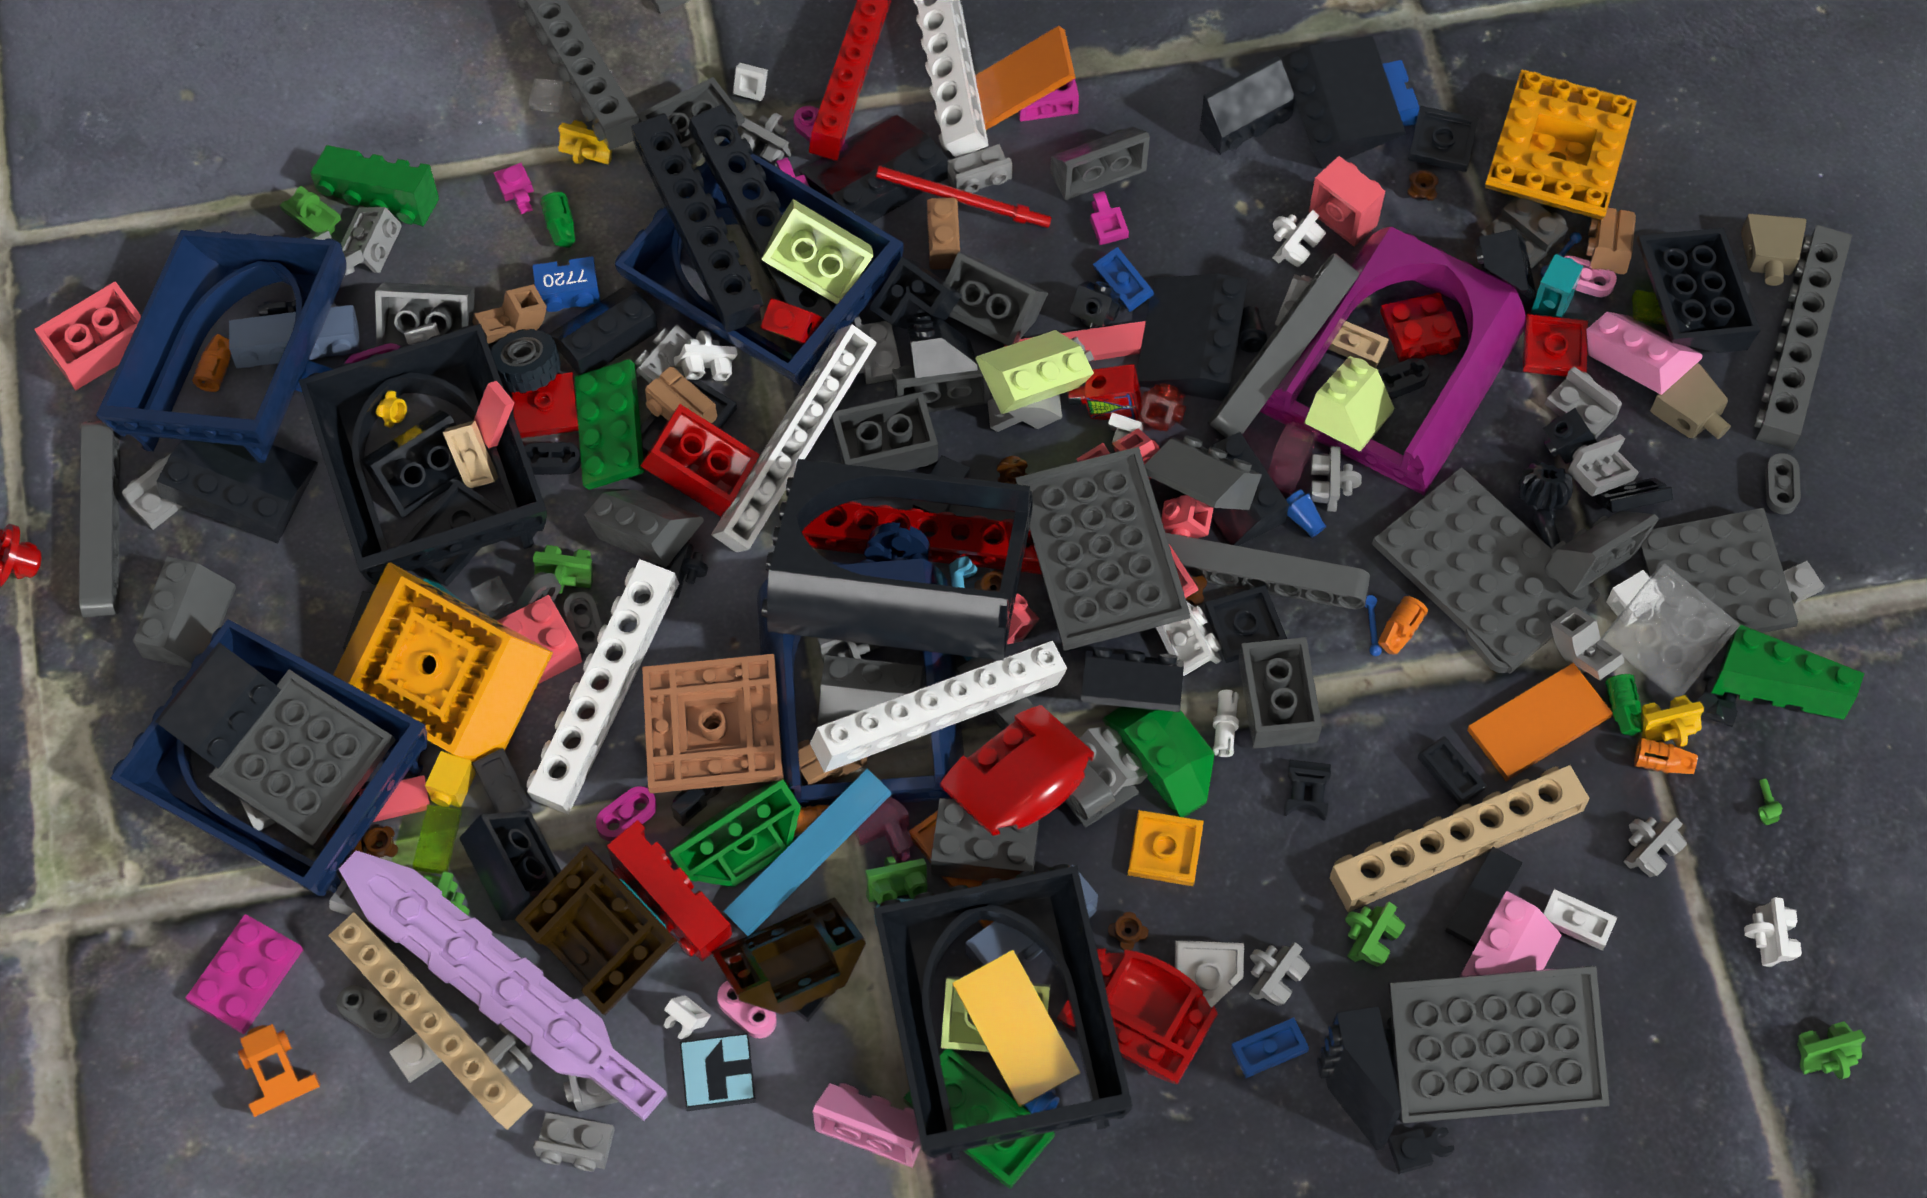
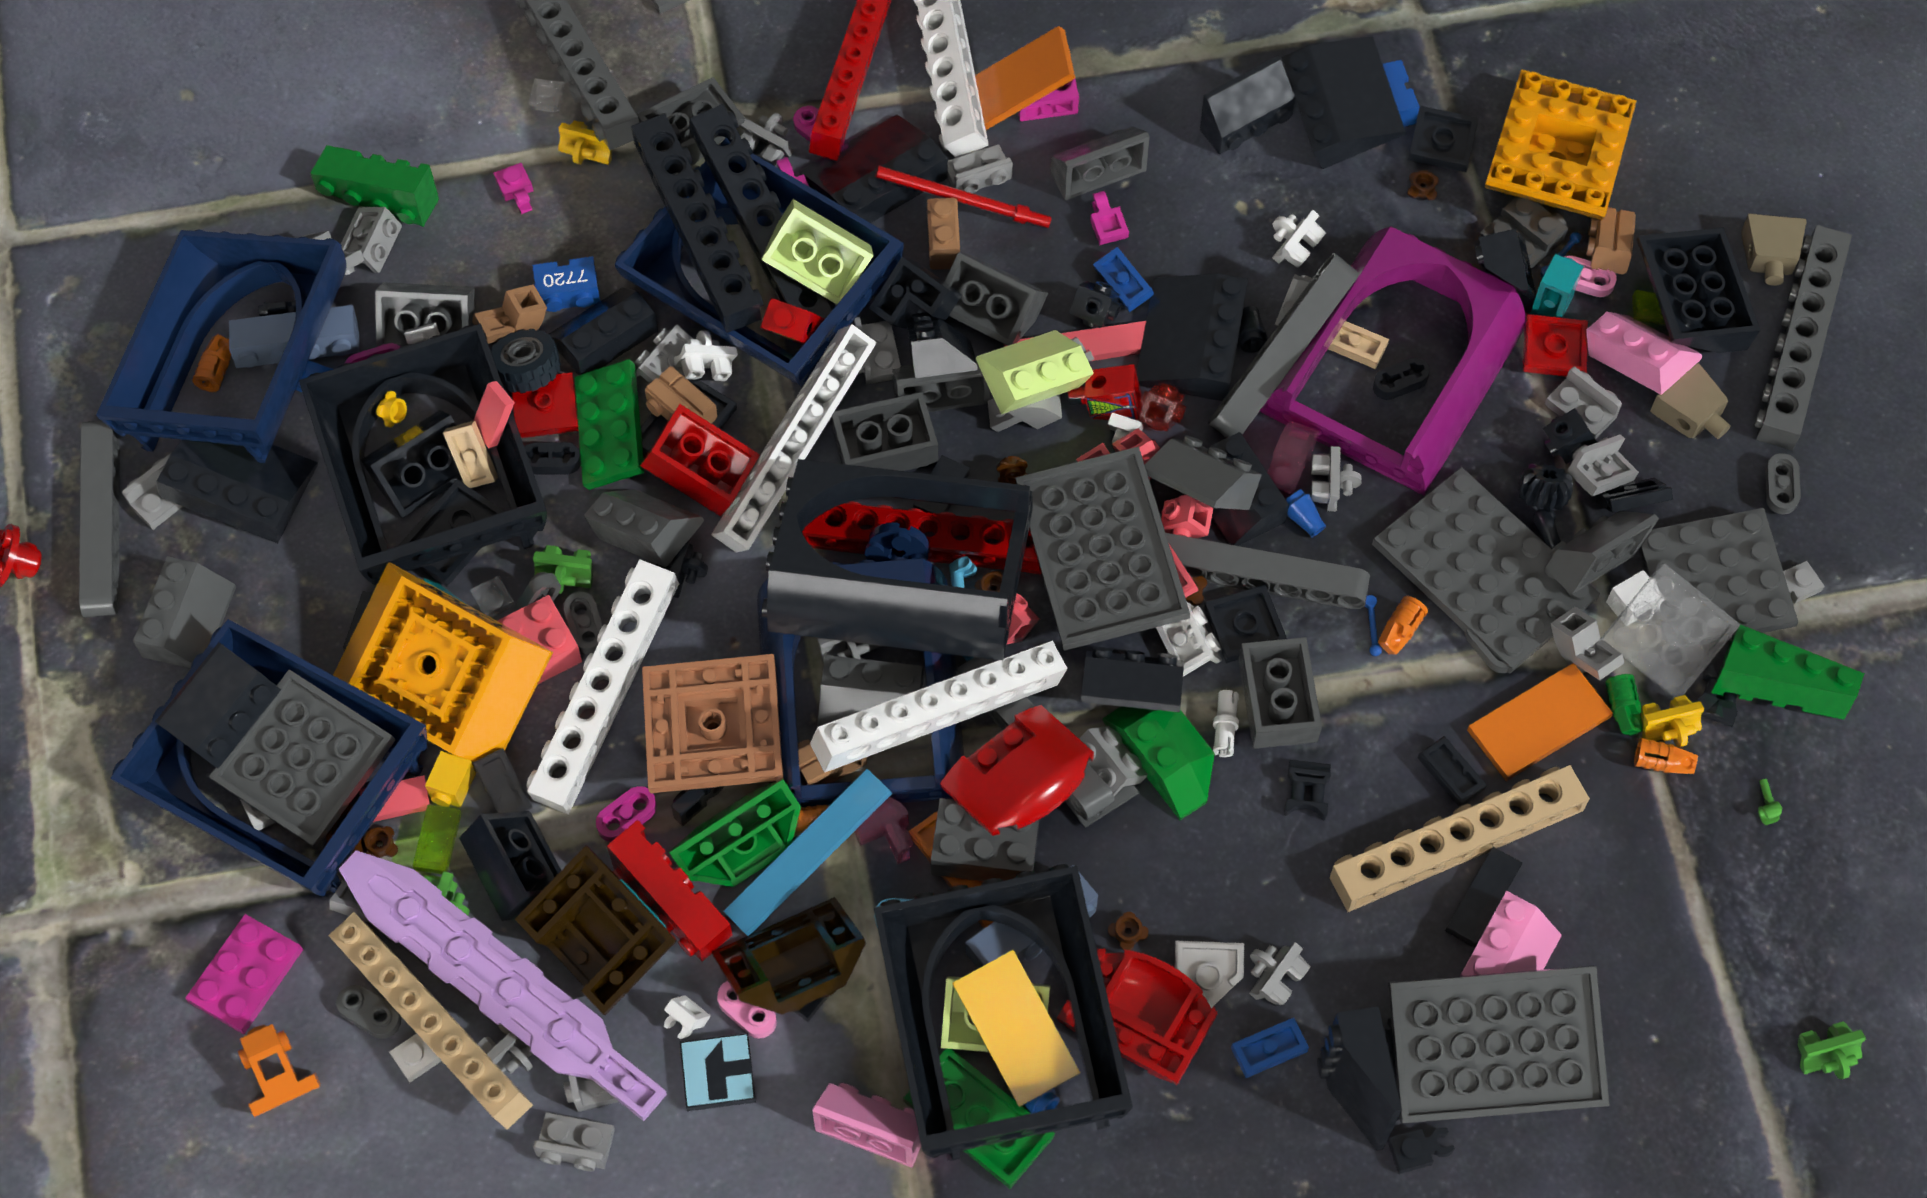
coral brick [34,281,141,391] -> none
bright green hips [280,186,341,235] -> none
green hinge [540,192,575,248] -> none
white tile [733,63,768,101] -> none
bright green hips [865,856,927,905] -> none
light orange tile [1127,810,1204,886] -> none
yellowish green slope [1305,356,1394,451] -> none
coral brick [1309,156,1385,246] -> none
bright green hips [1345,902,1406,967] -> none
red plate [1380,292,1461,362] -> none
white plate [1543,889,1617,951] -> none
light grey hips [1623,817,1687,877] -> none
white hips [1744,897,1802,967] -> none

